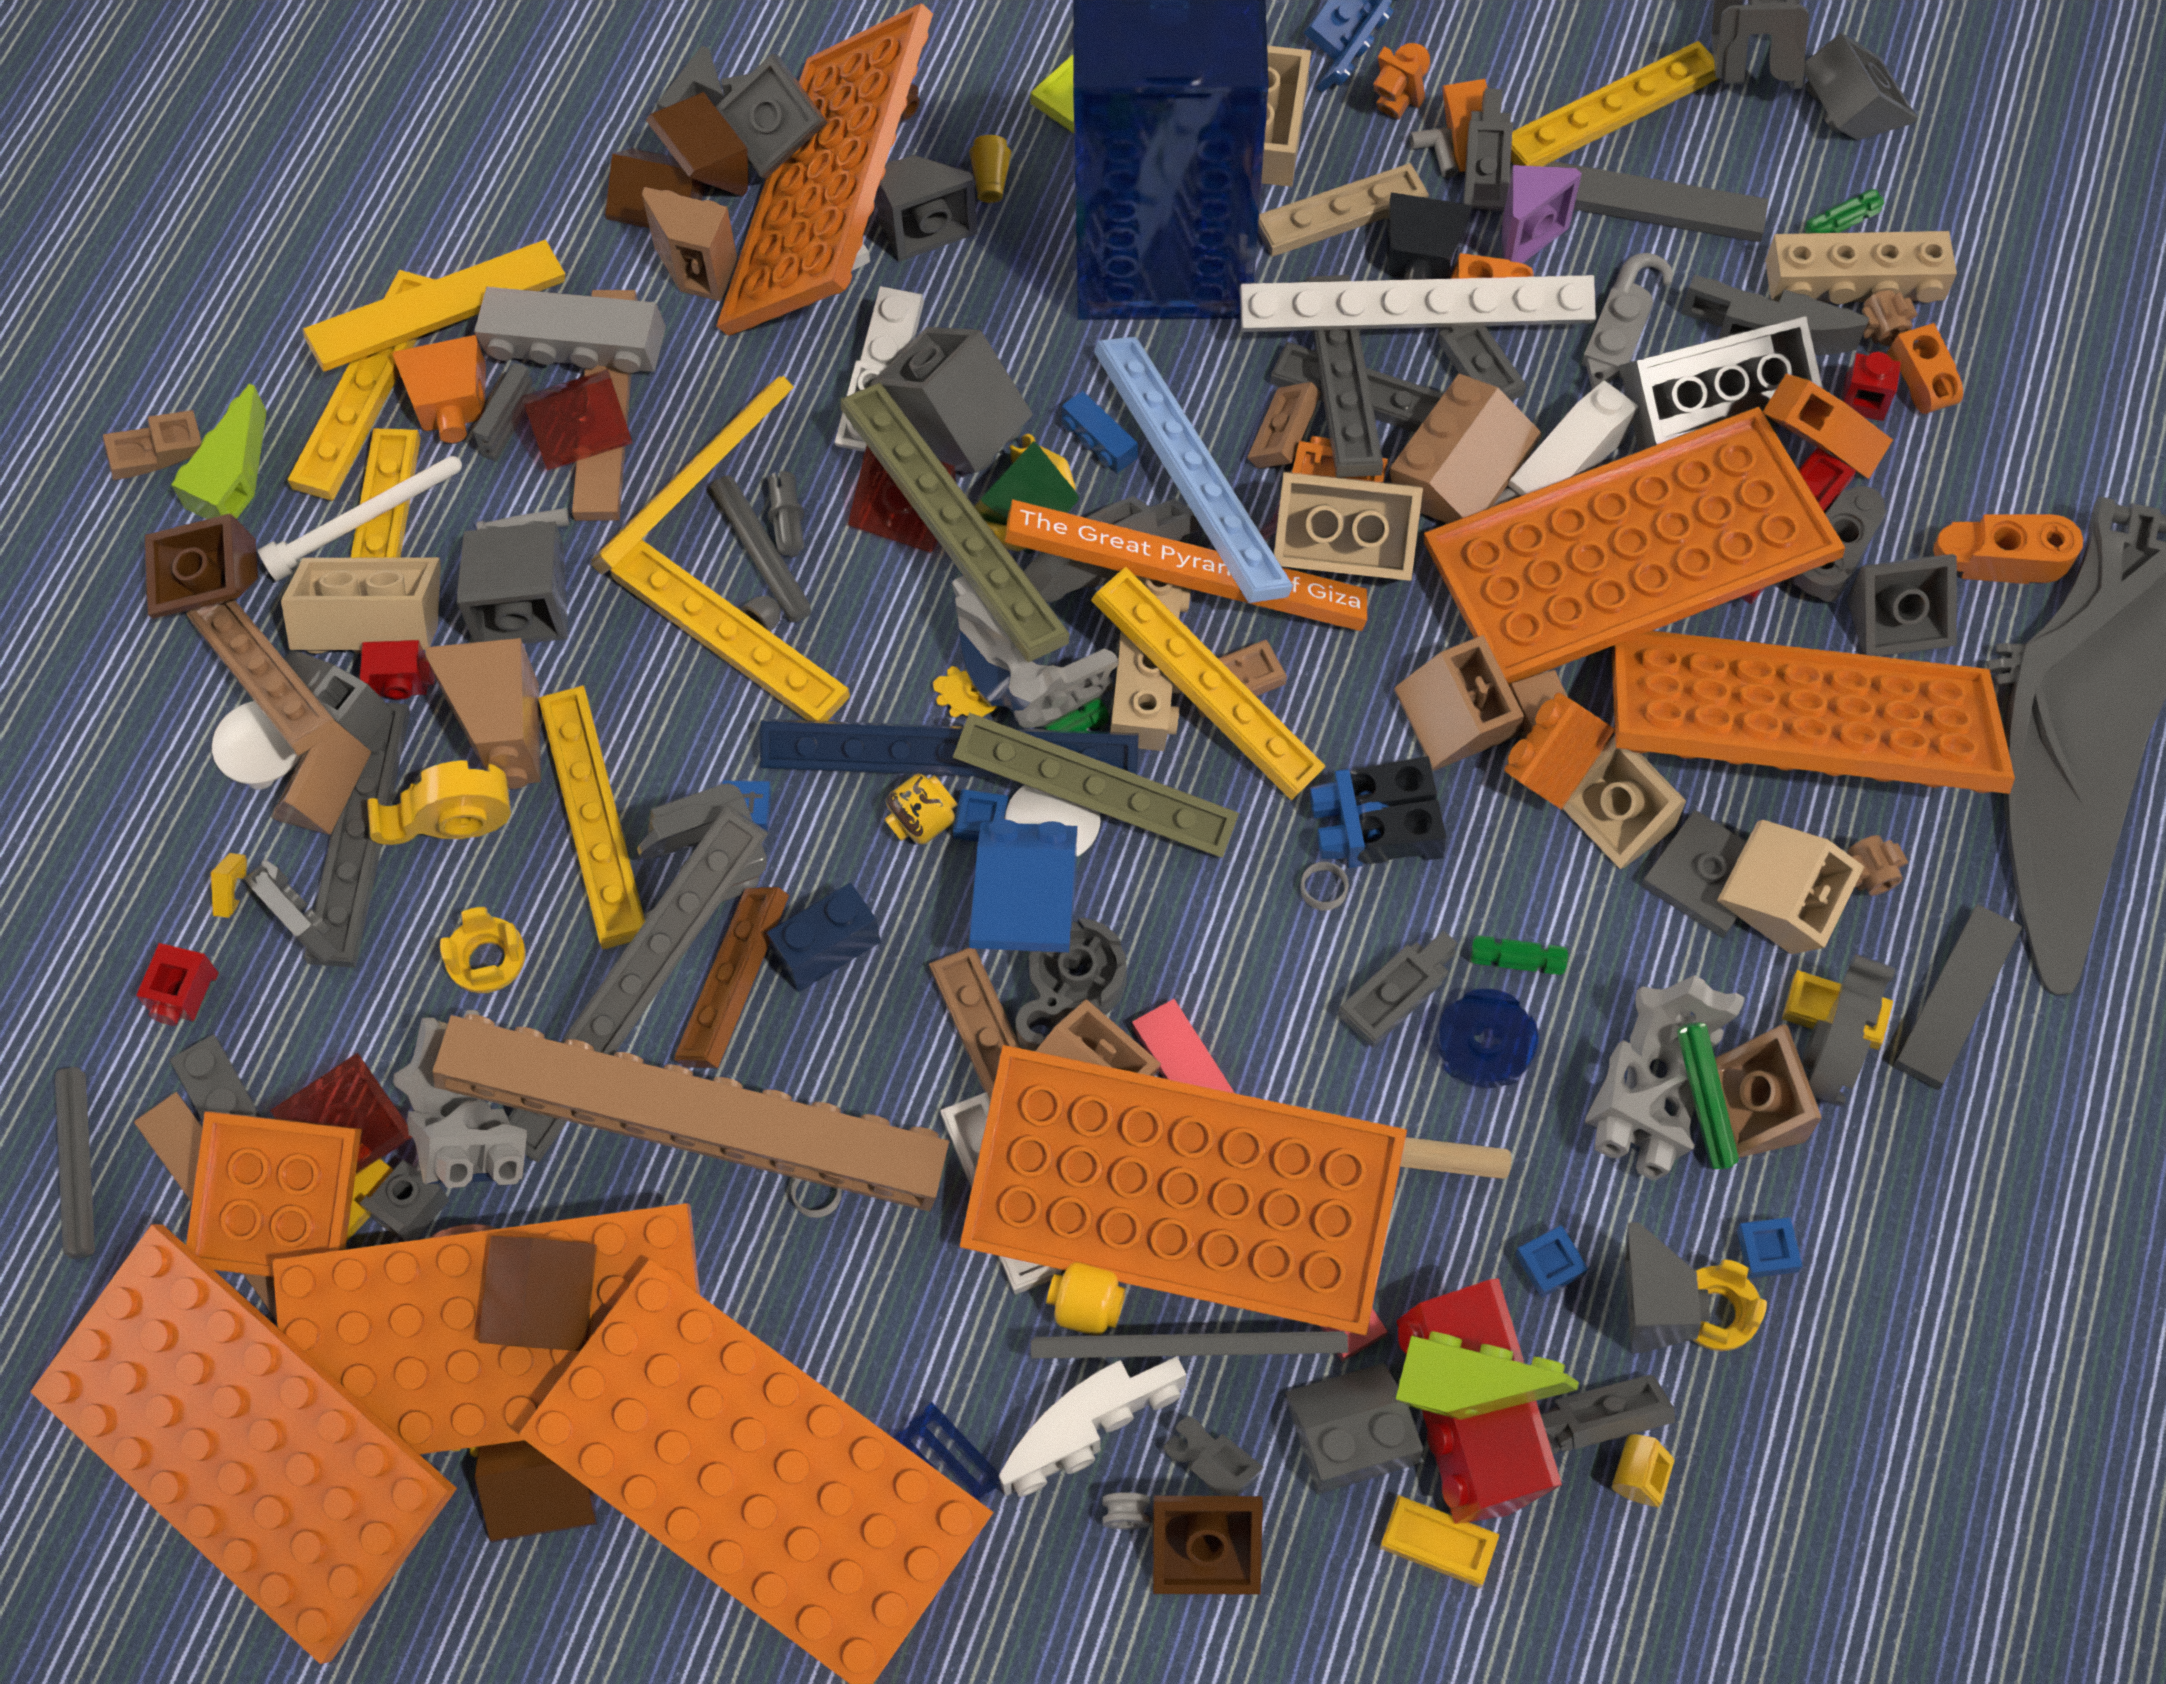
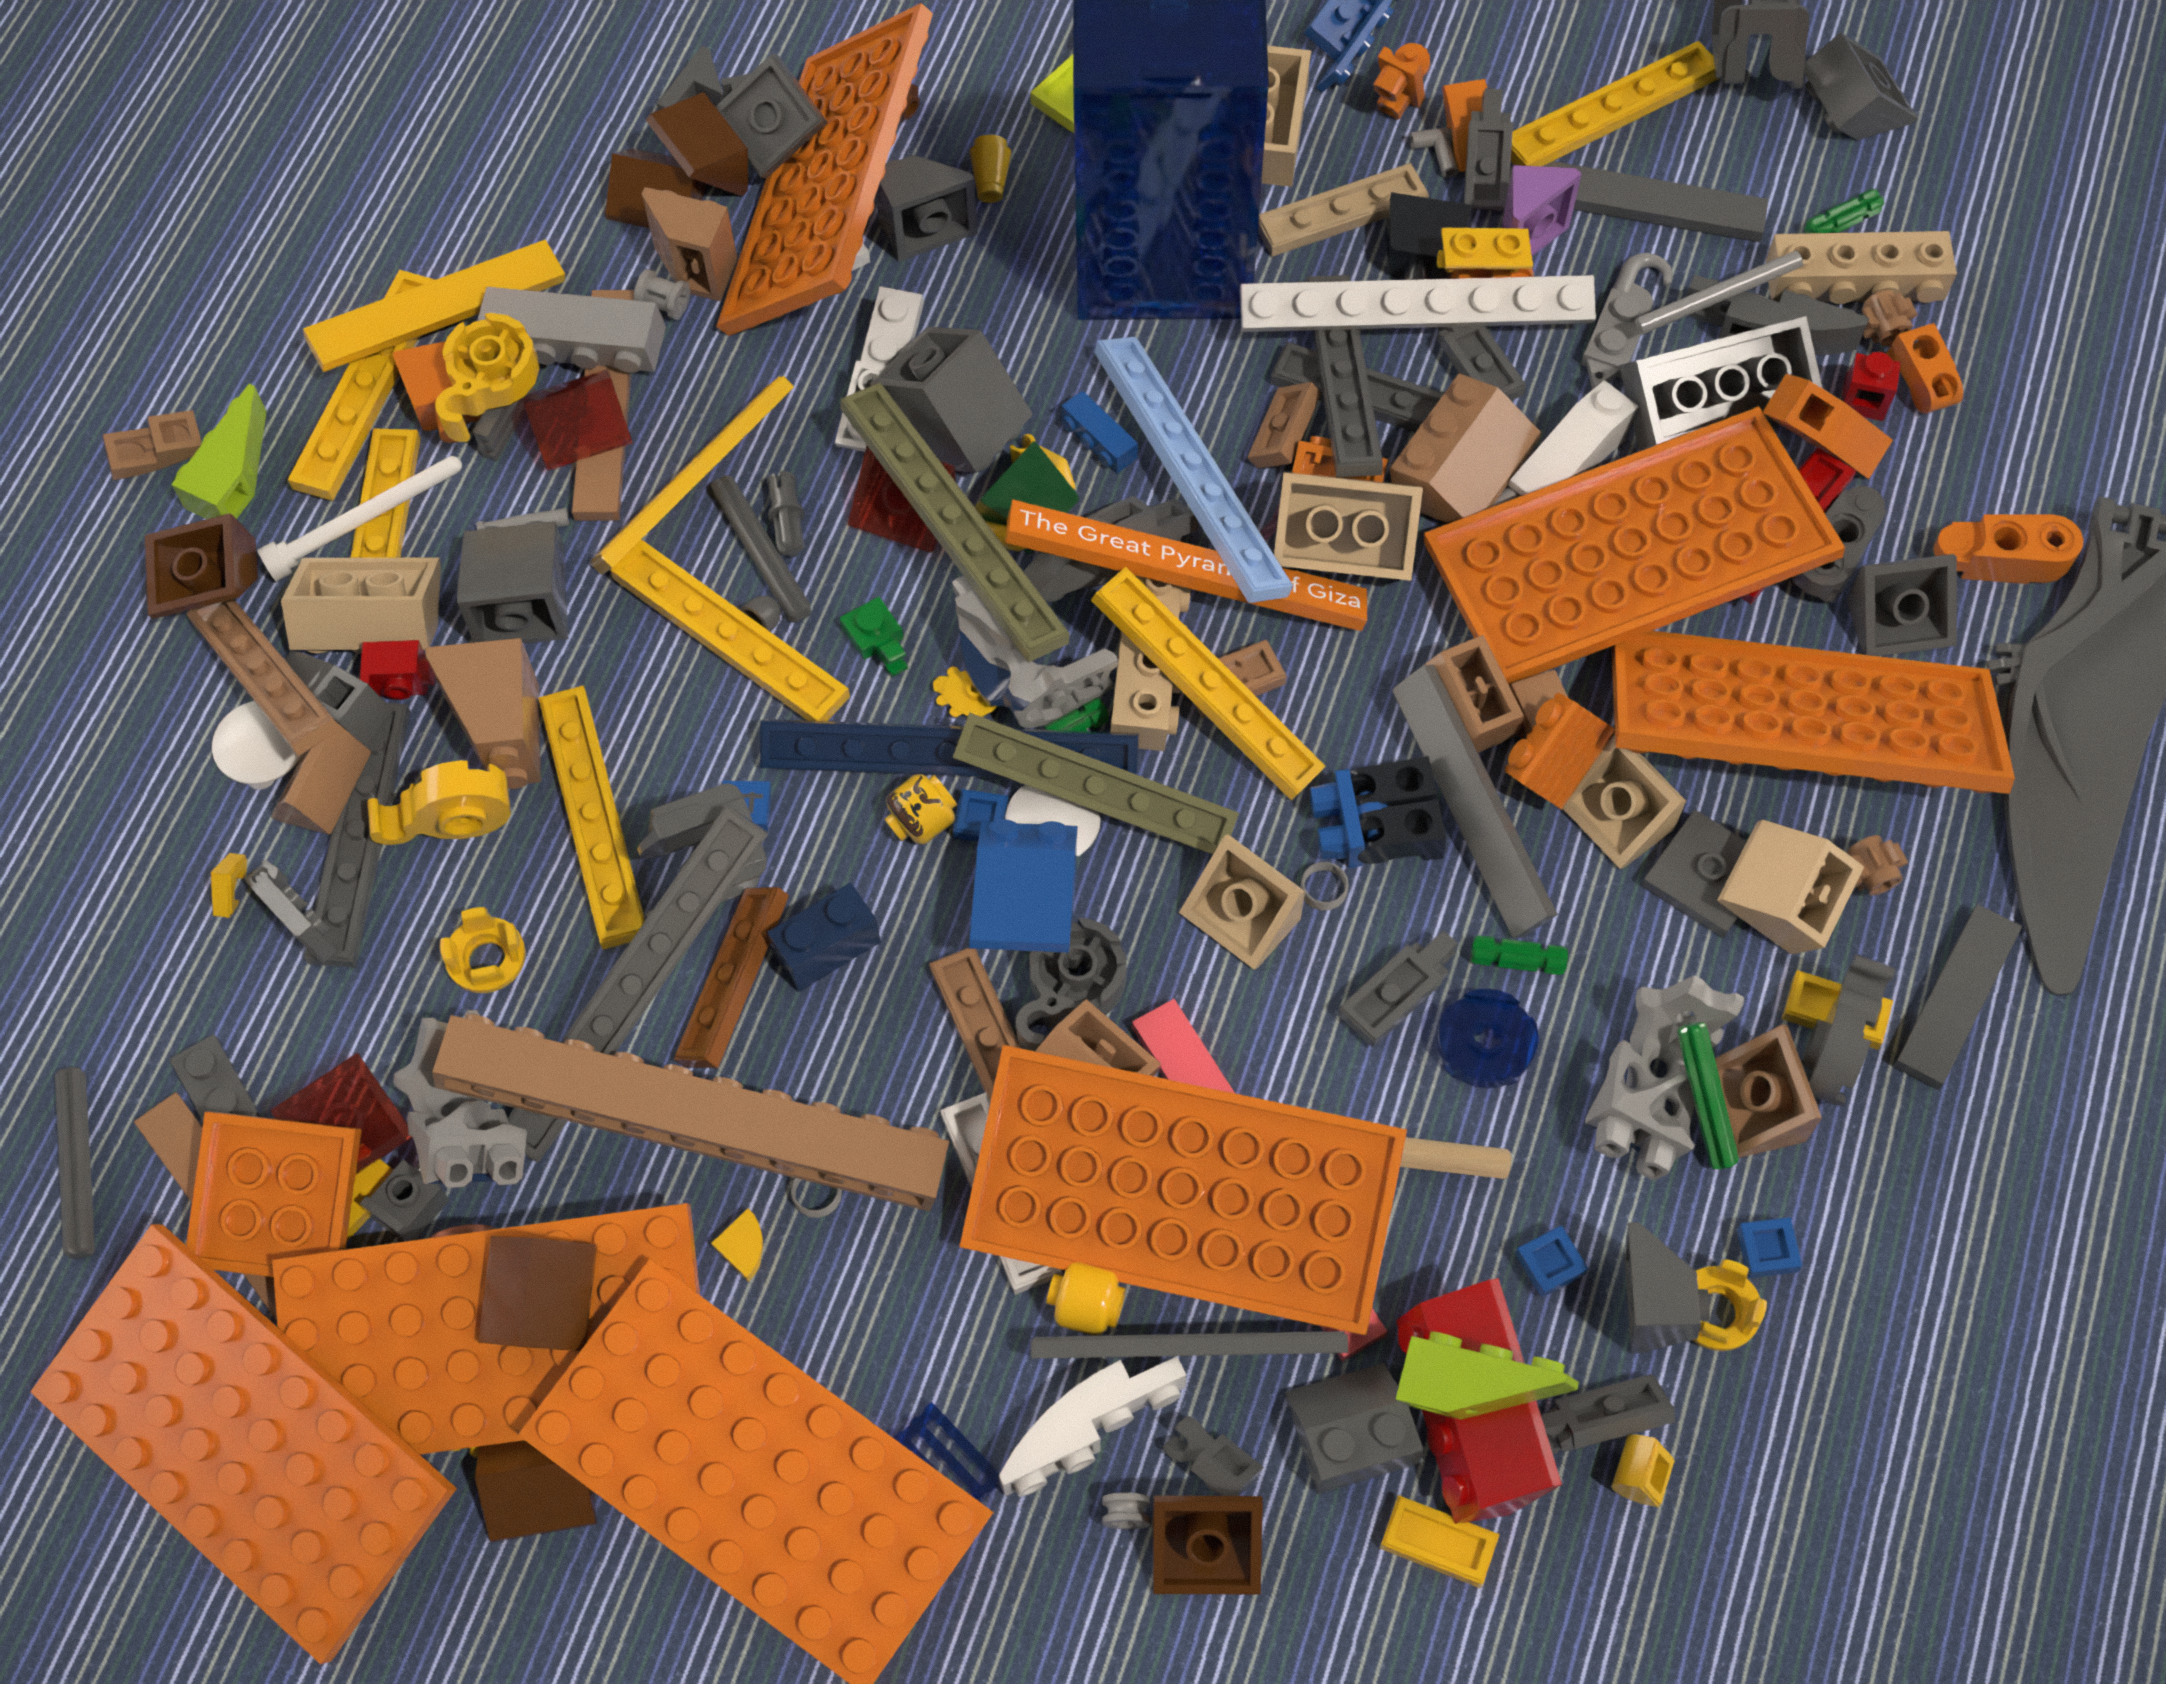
red brick [136,943,219,1026] -> none
none -> yellow piece [435,313,540,442]
none -> light grey bush [634,269,690,320]
none -> yellow tile [711,1208,763,1282]
none -> green plate [839,597,908,677]
none -> tan slope [1179,834,1305,970]
none -> dark grey tile [1392,665,1558,939]
none -> yellow hinge [1437,228,1533,273]
none -> light grey bar [1635,251,1803,335]

